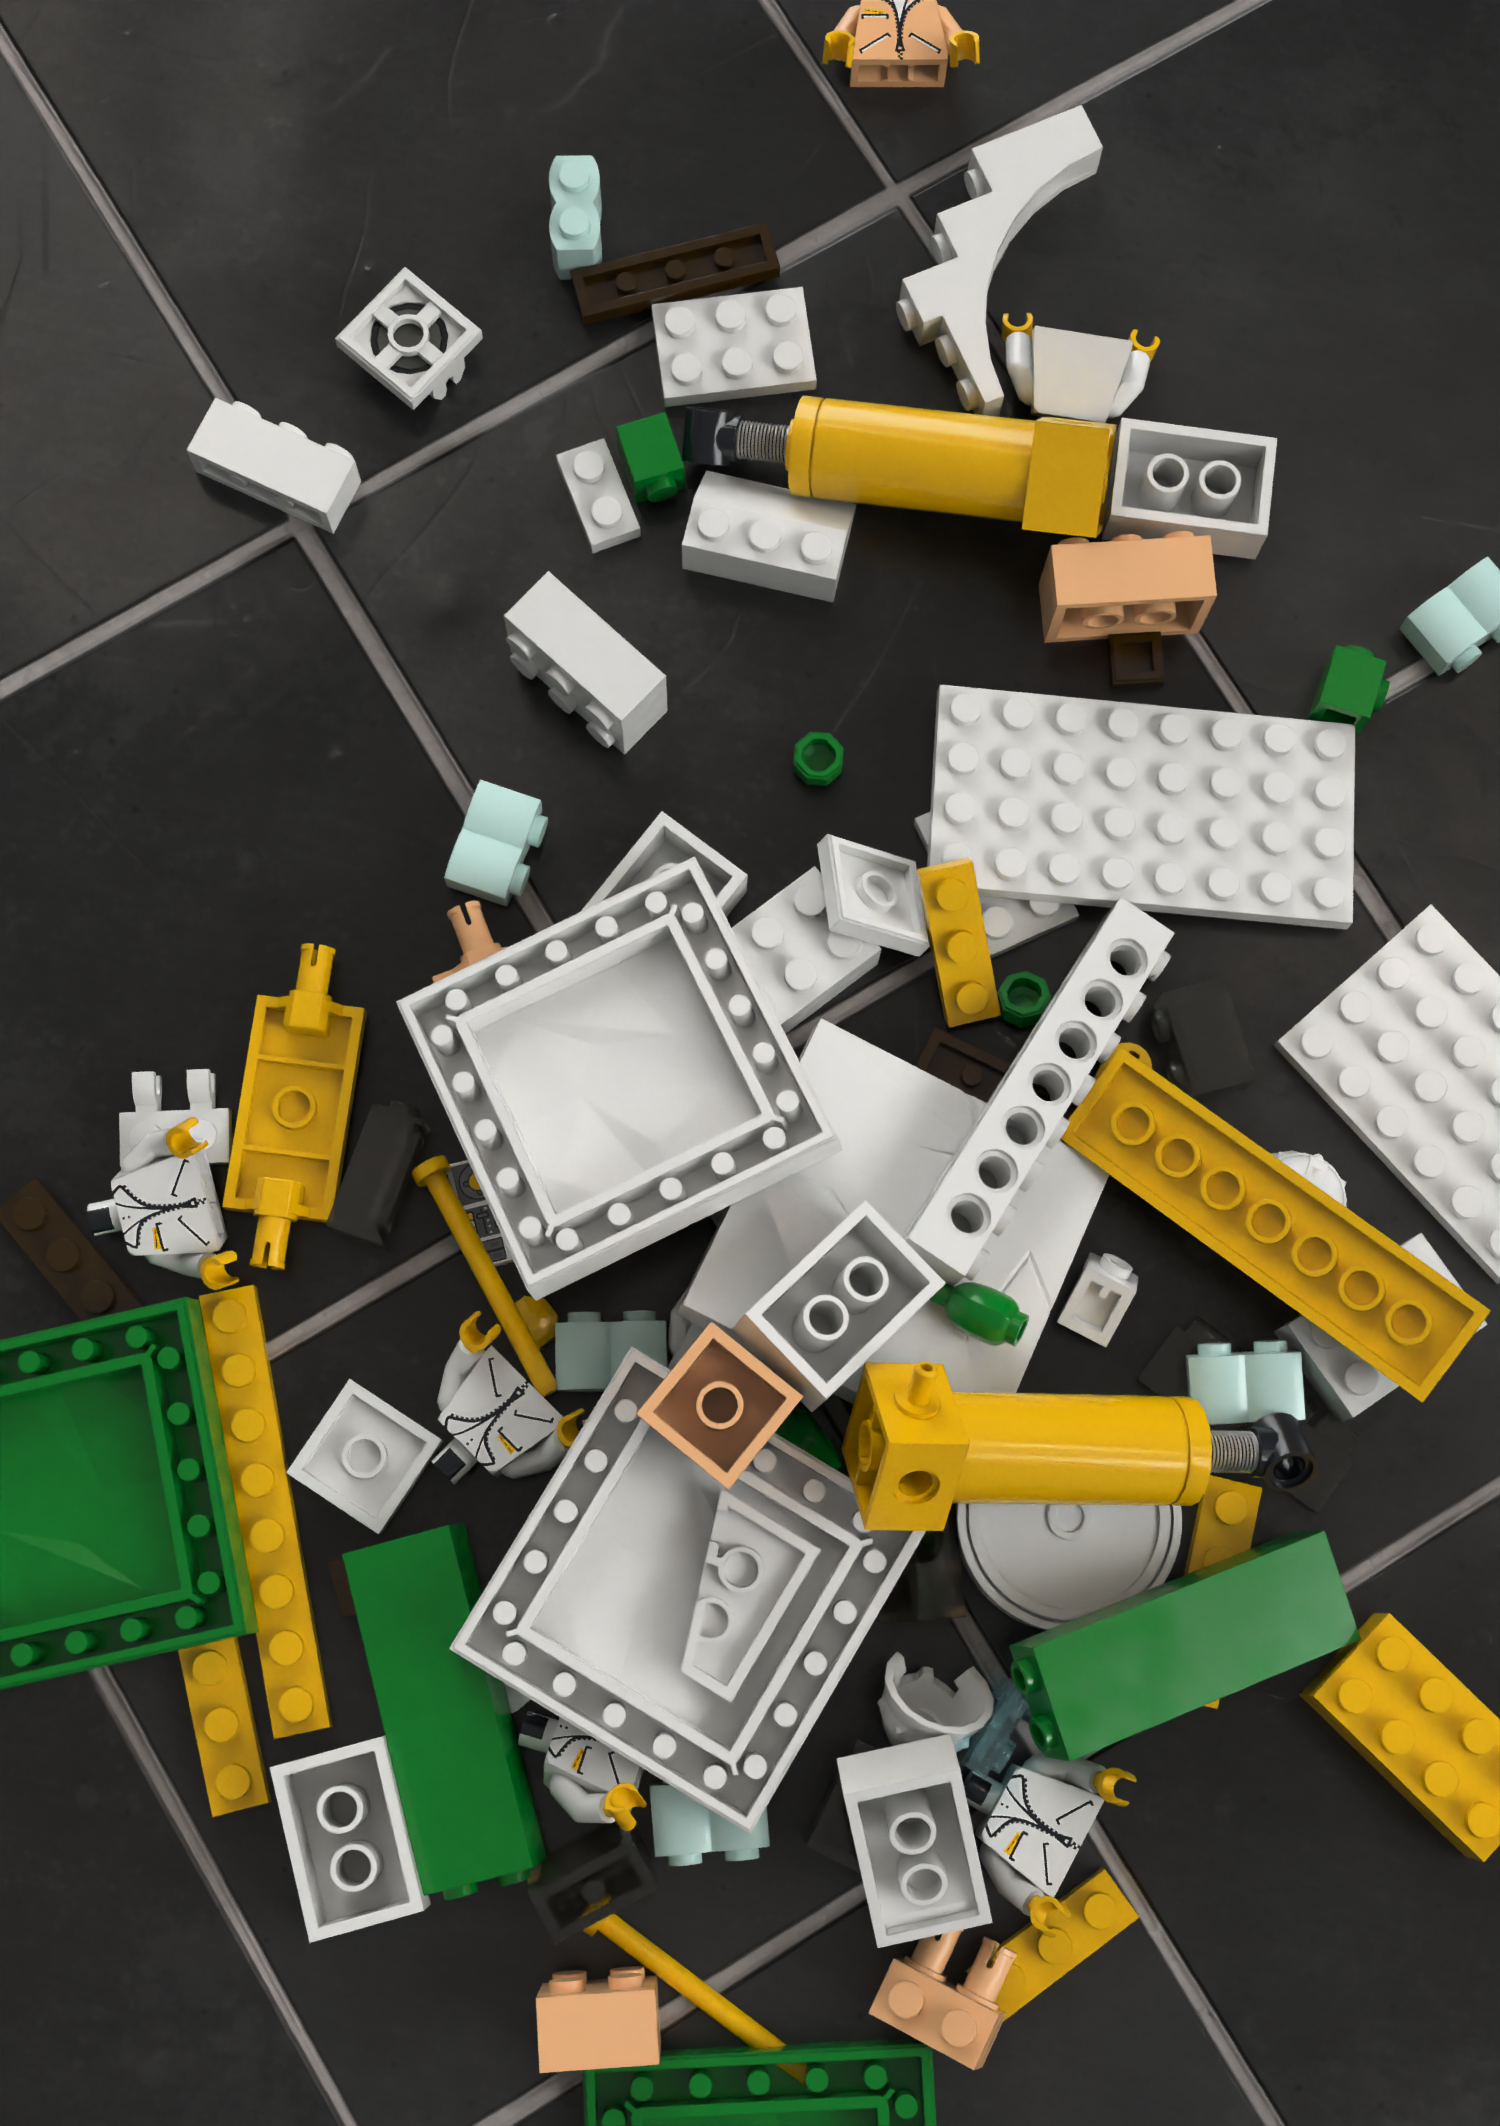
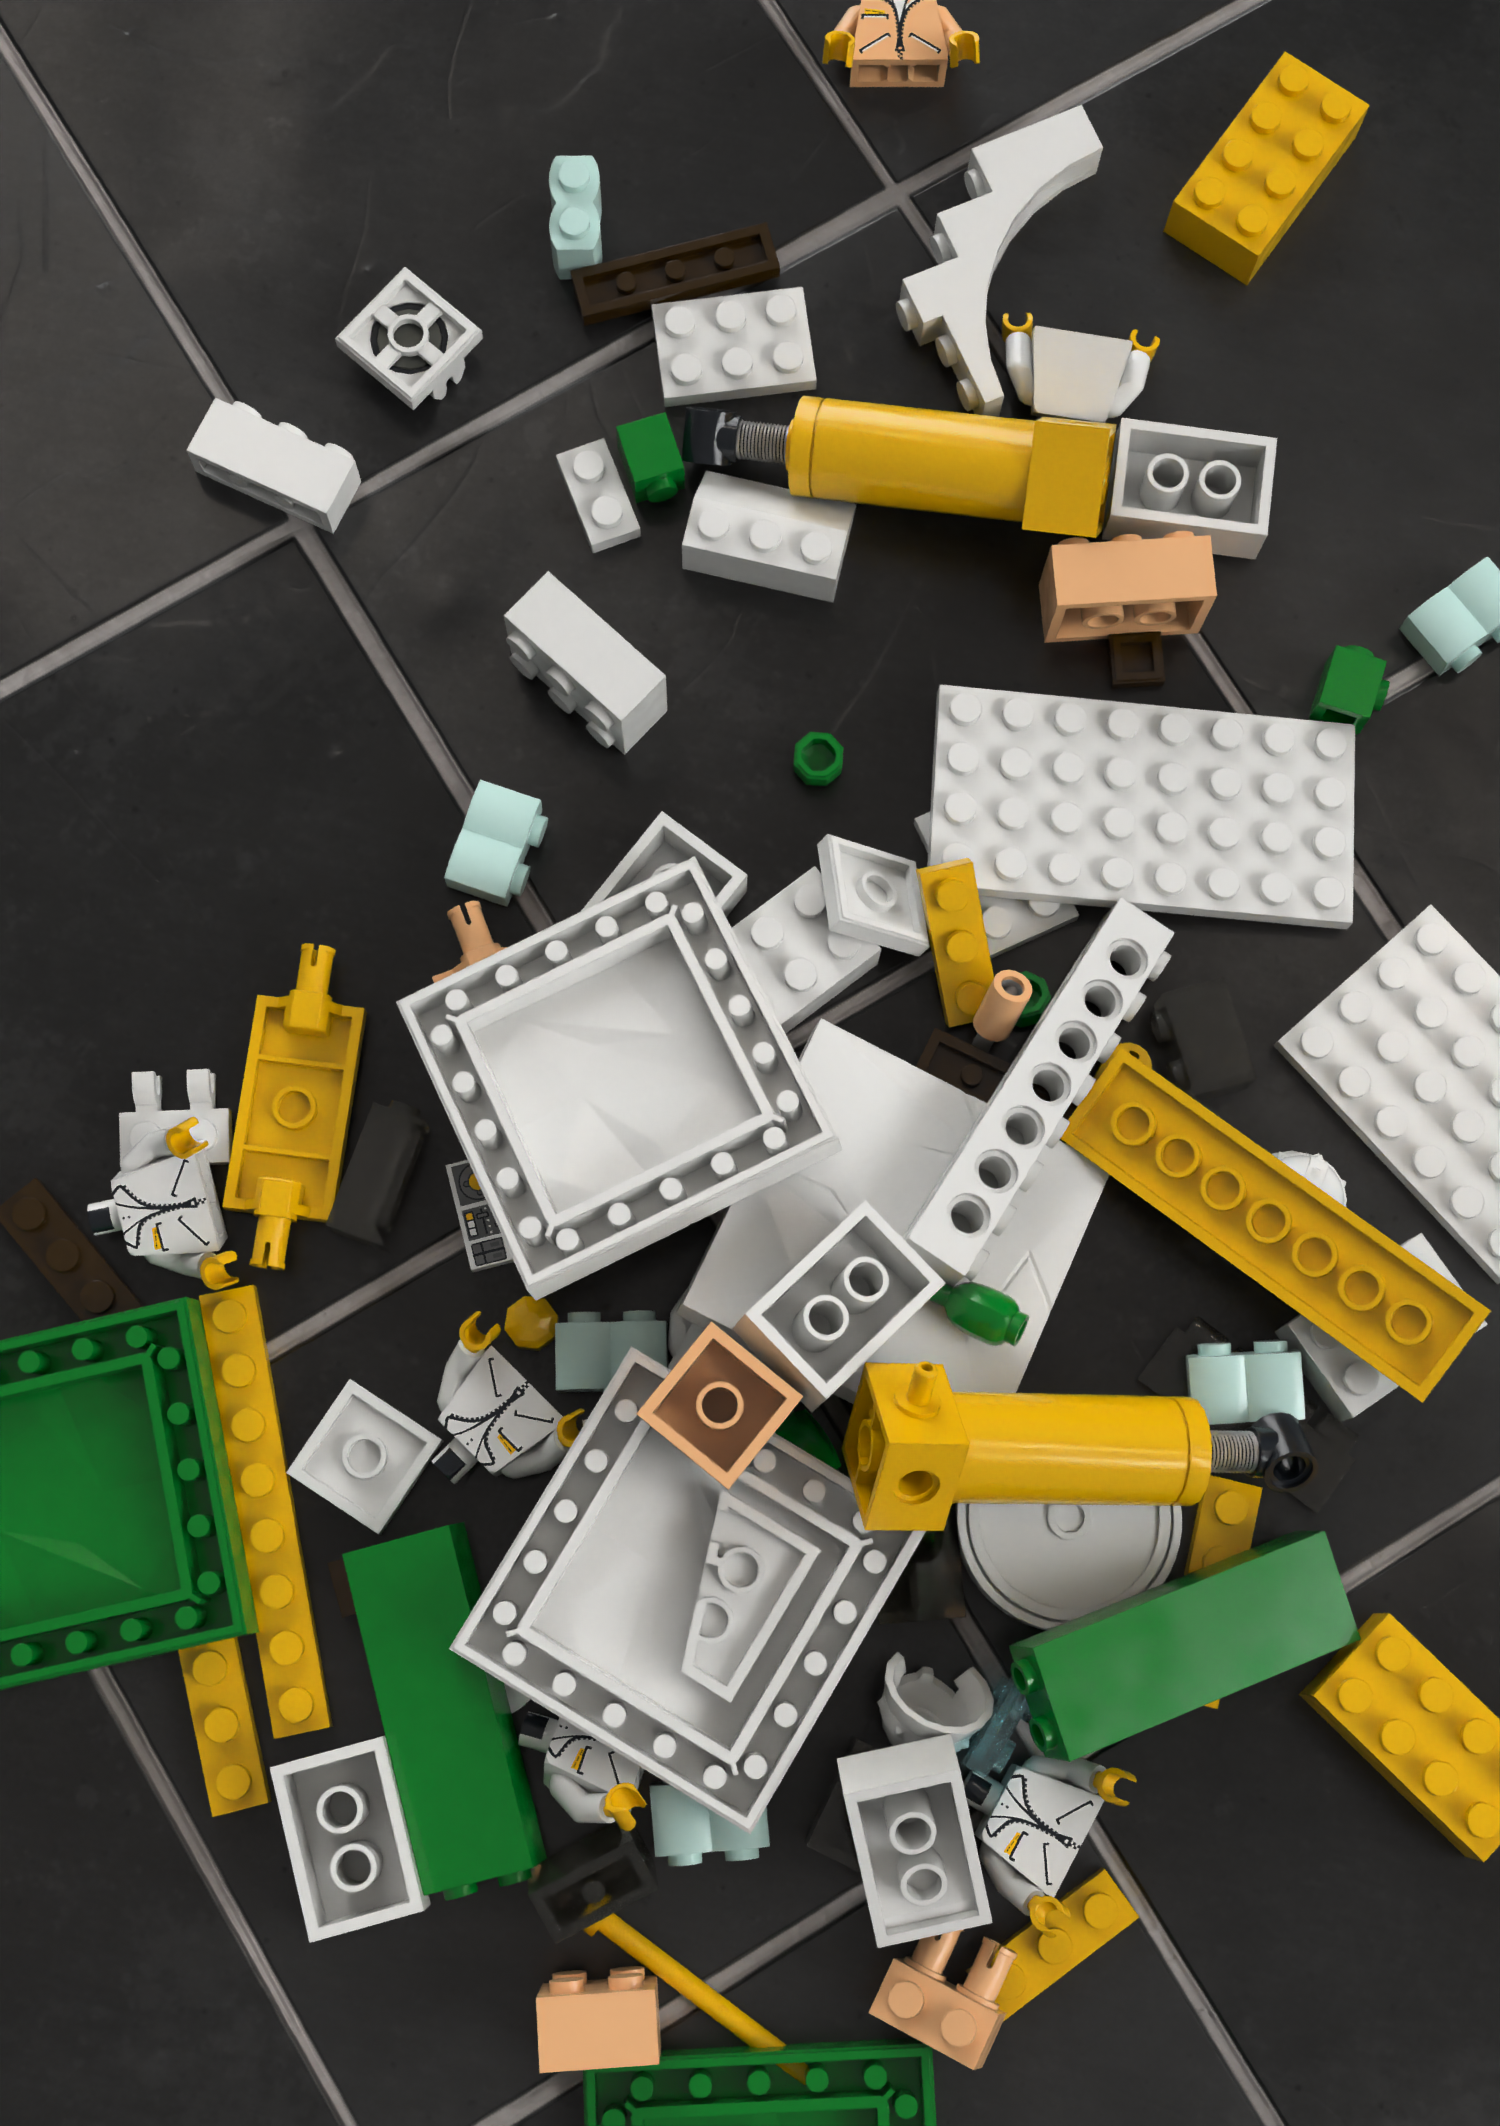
yellow bar [411,1155,557,1397] -> none
white bracket [1057,1252,1139,1347] -> none
none -> light nougat piece [972,970,1033,1053]
none -> yellow brick [1163,51,1370,286]

